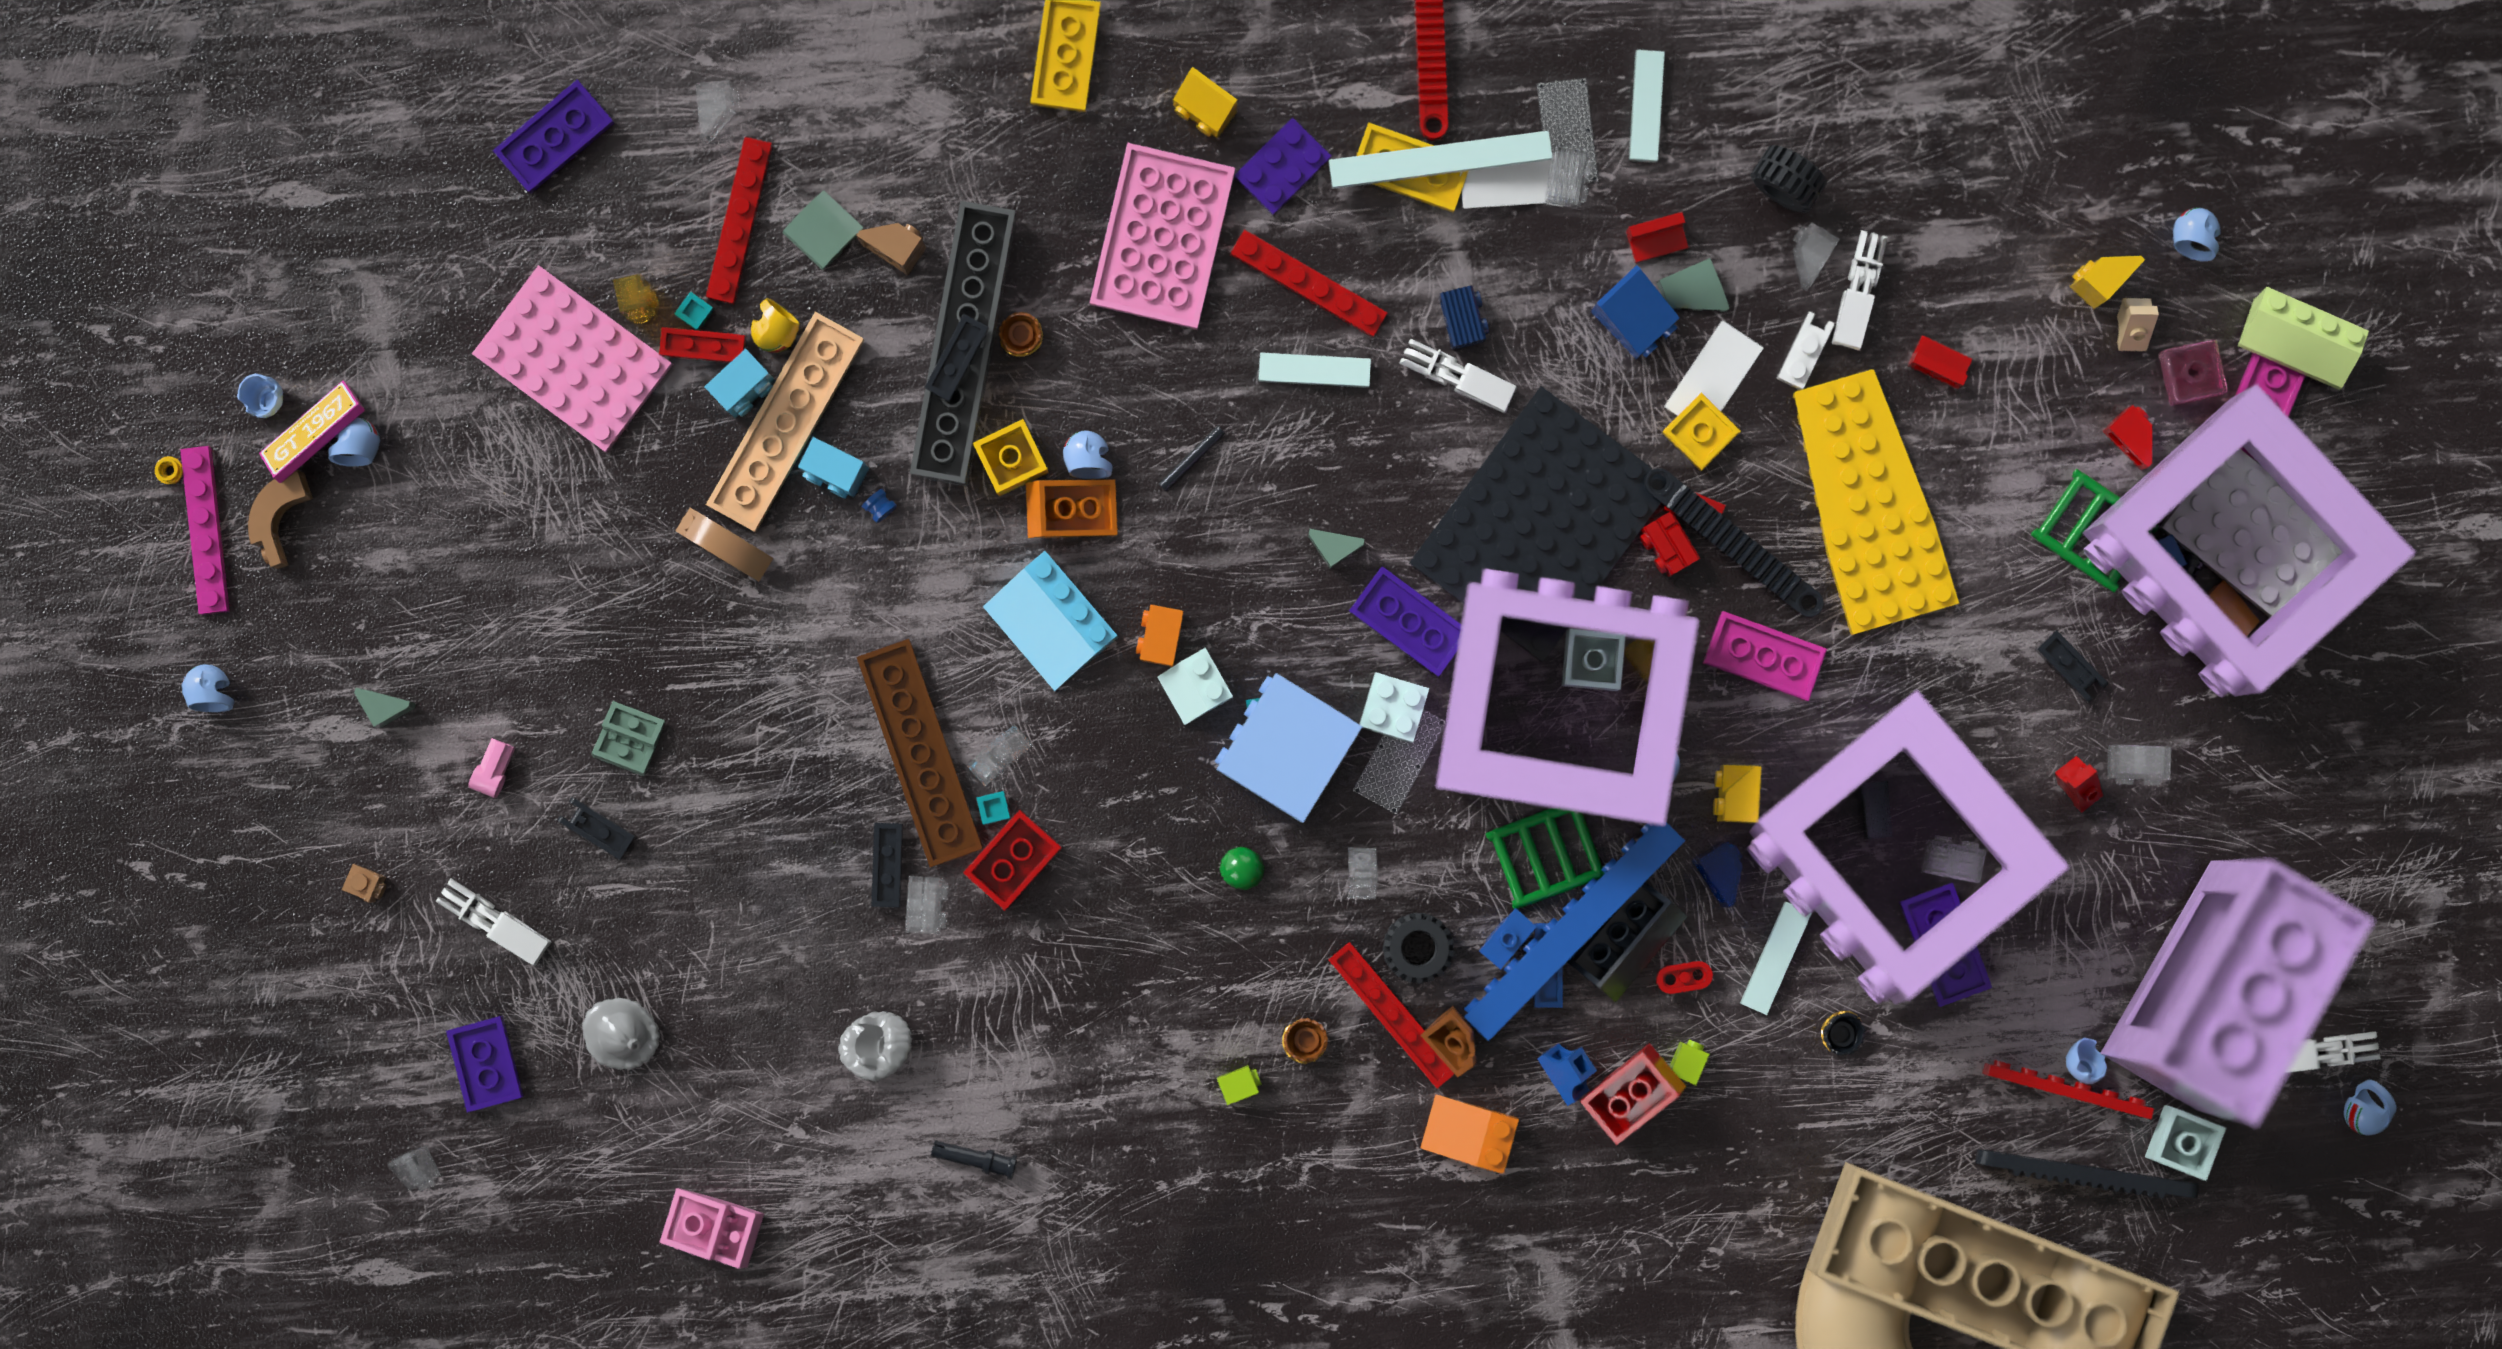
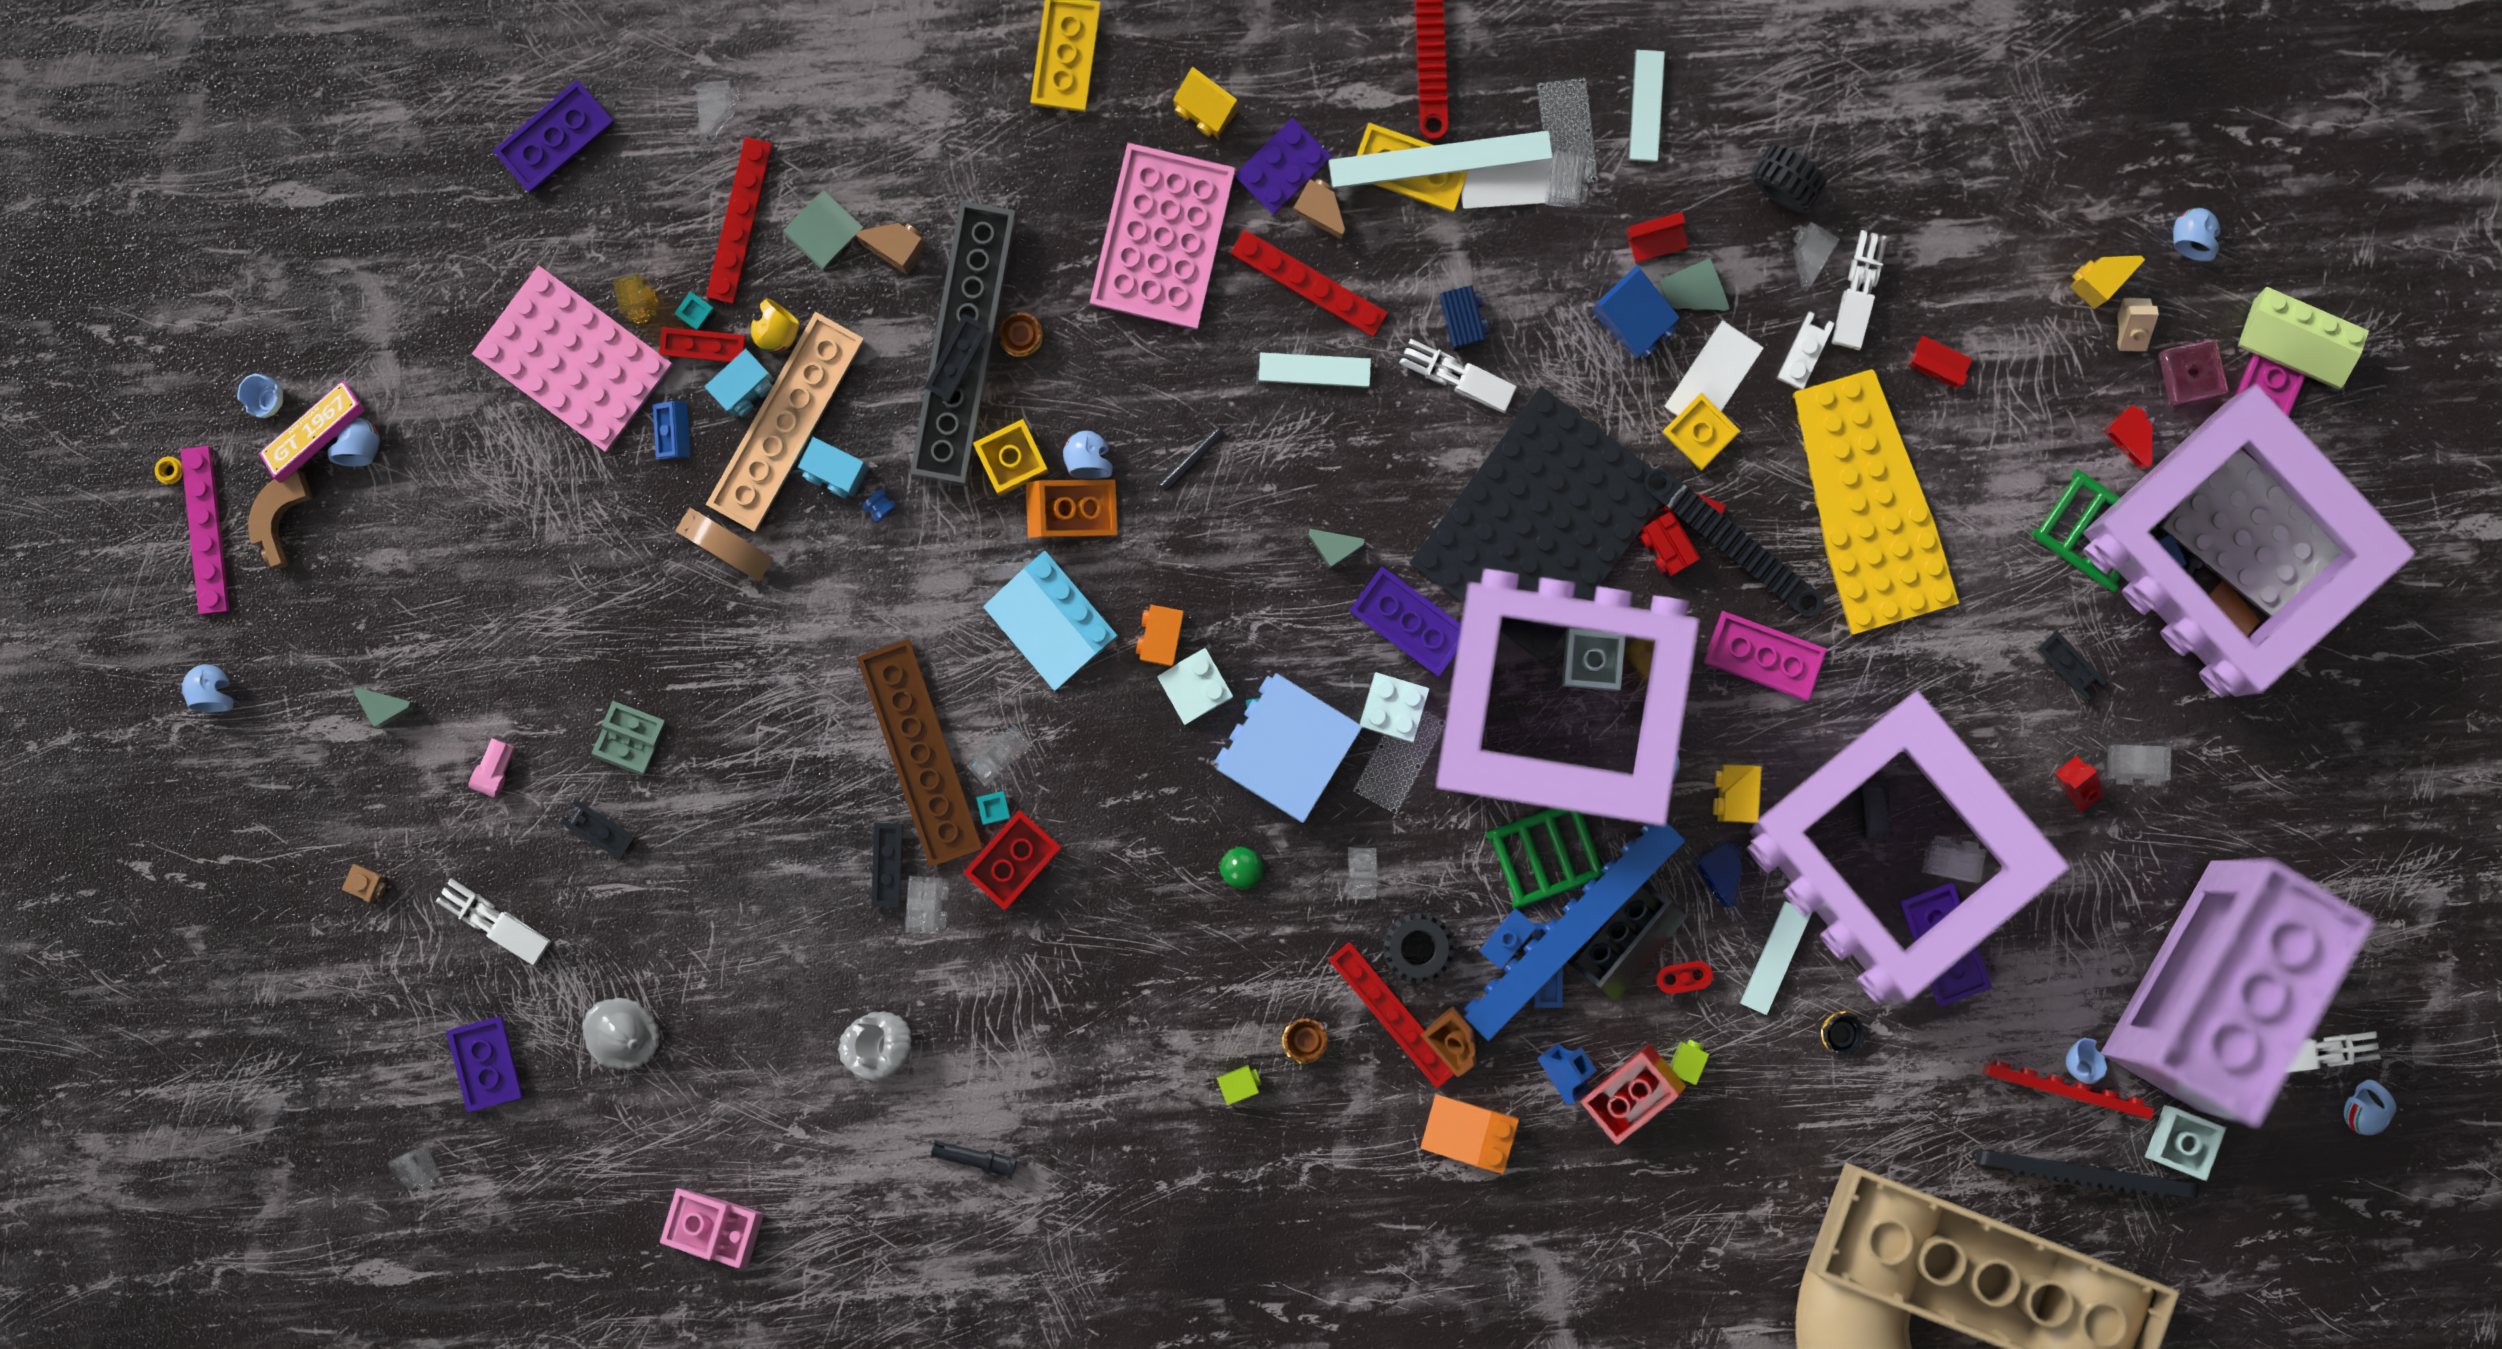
none -> blue slope [653,401,690,460]
none -> medium nougat slope [1293,179,1345,239]

